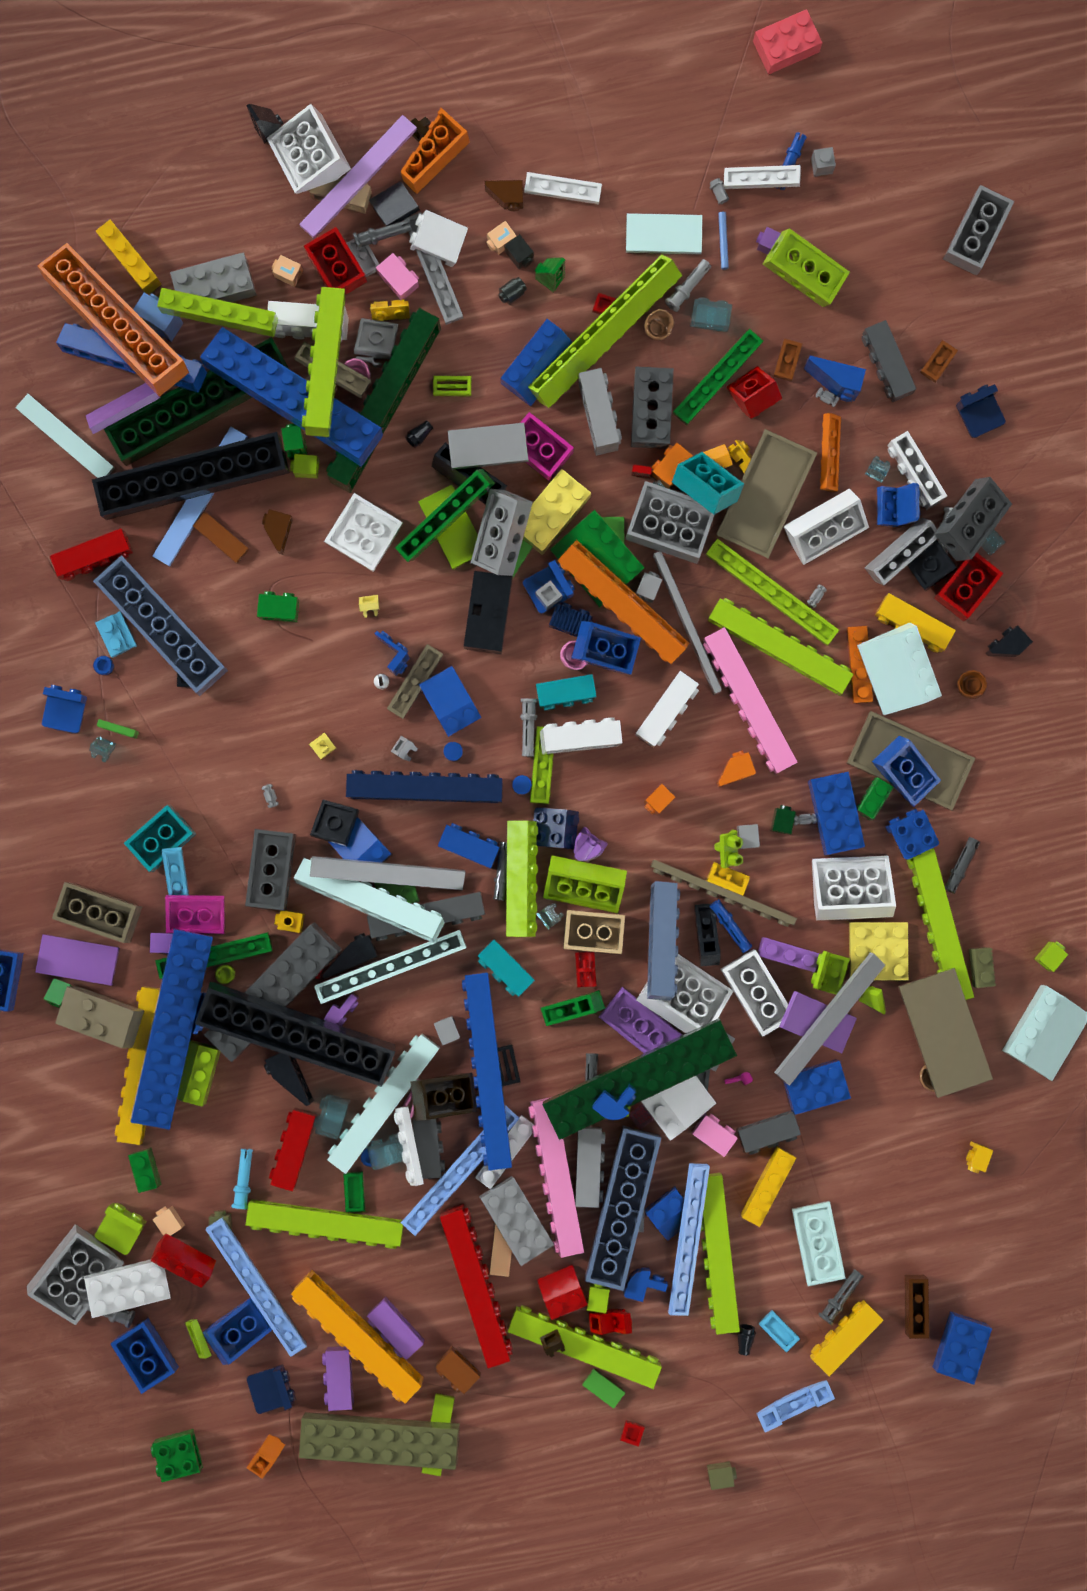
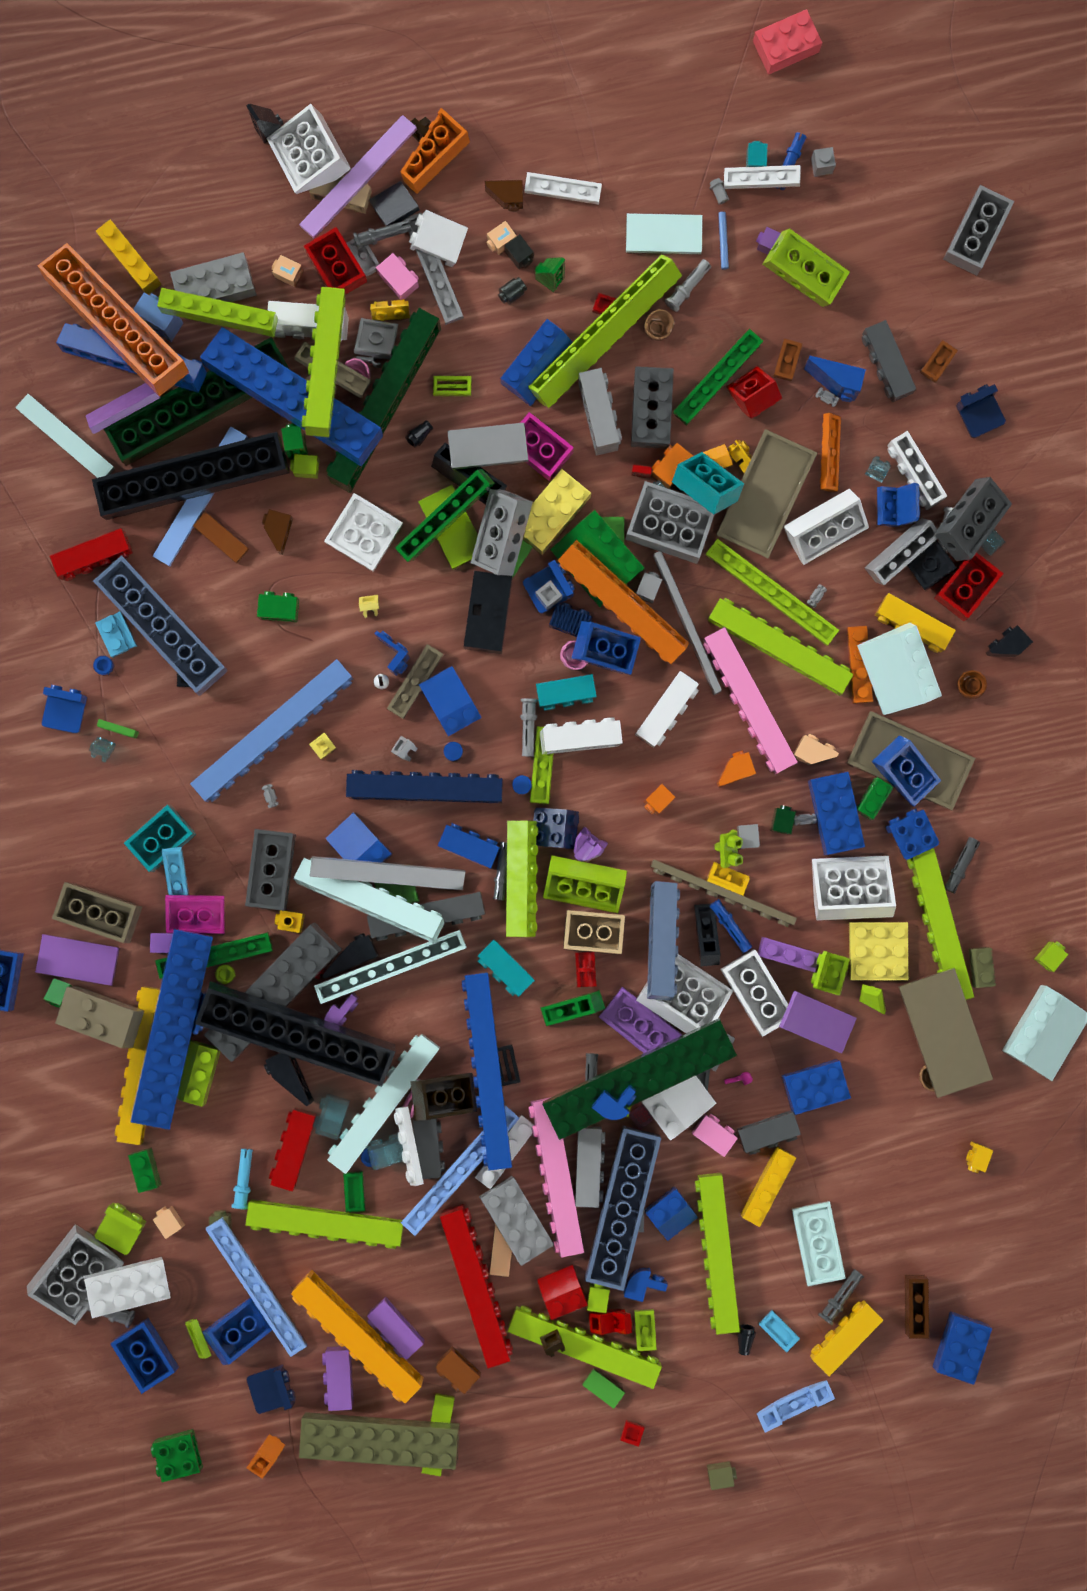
red brick [151,1233,216,1288] -> none
black tile [310,800,359,847] -> none
light grey panel [434,1016,460,1046] -> none
clear light blue tile [537,903,564,929] -> none
light blue tile [668,1163,710,1316] -> none
clear light blue brick [690,297,732,332] -> none
light grey tile [774,952,885,1086] -> none
none -> medium blue brick [190,659,354,802]
none -> lime plate [634,1309,657,1351]
none -> teal brick [746,141,768,167]
none -> light nougat slope [793,734,839,765]

